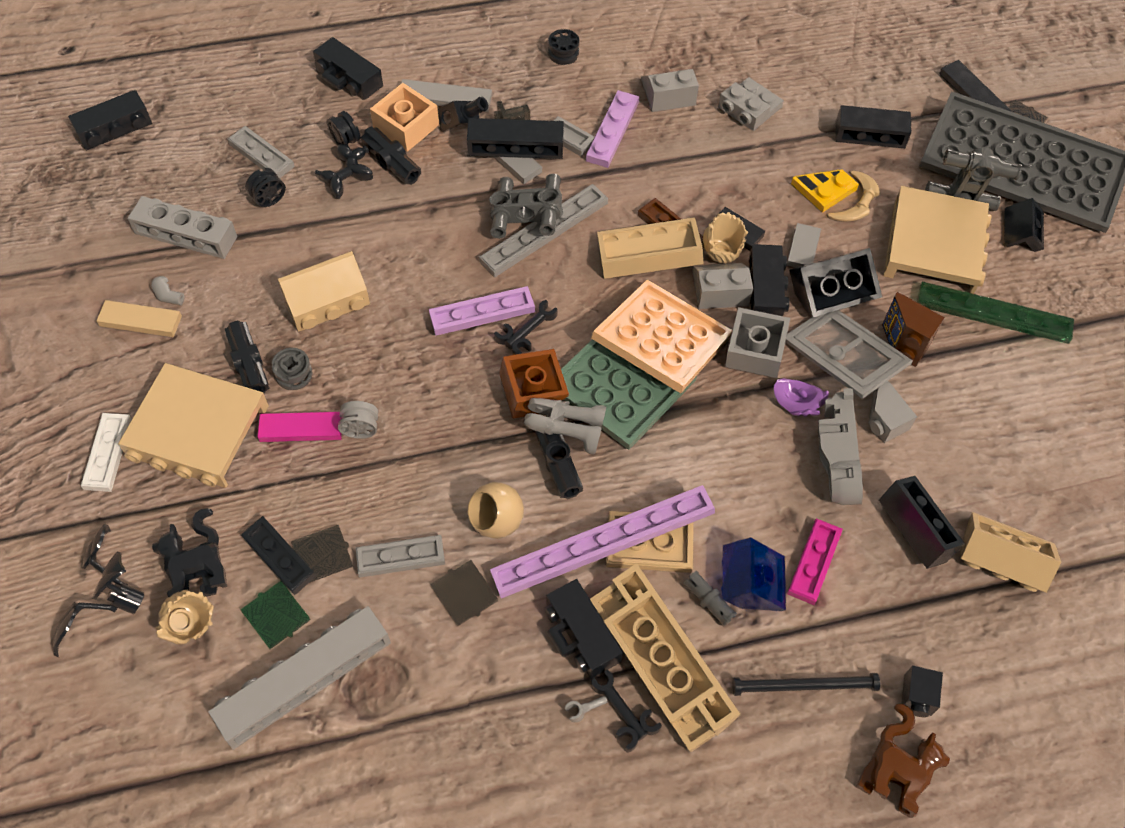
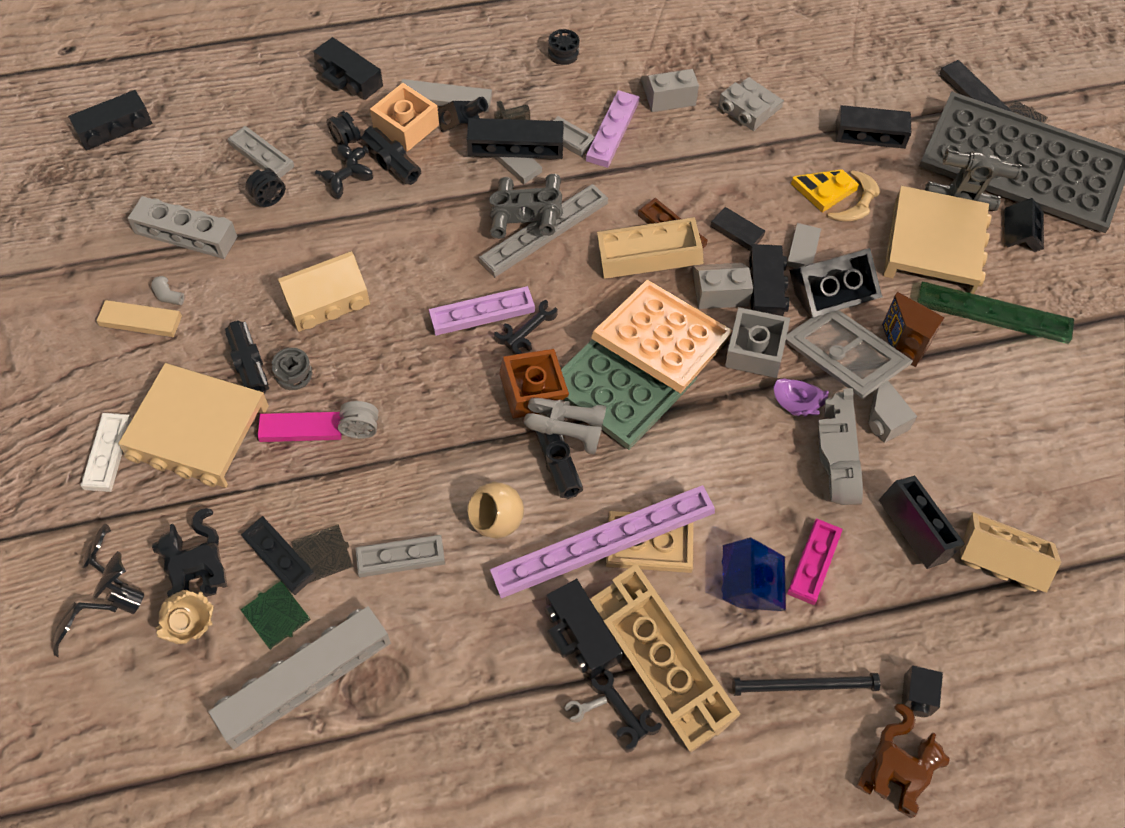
clear smoke piece [430,560,498,627] -> none
dark grey pin [684,571,737,626] -> none
tan hair [703,212,748,264] -> none

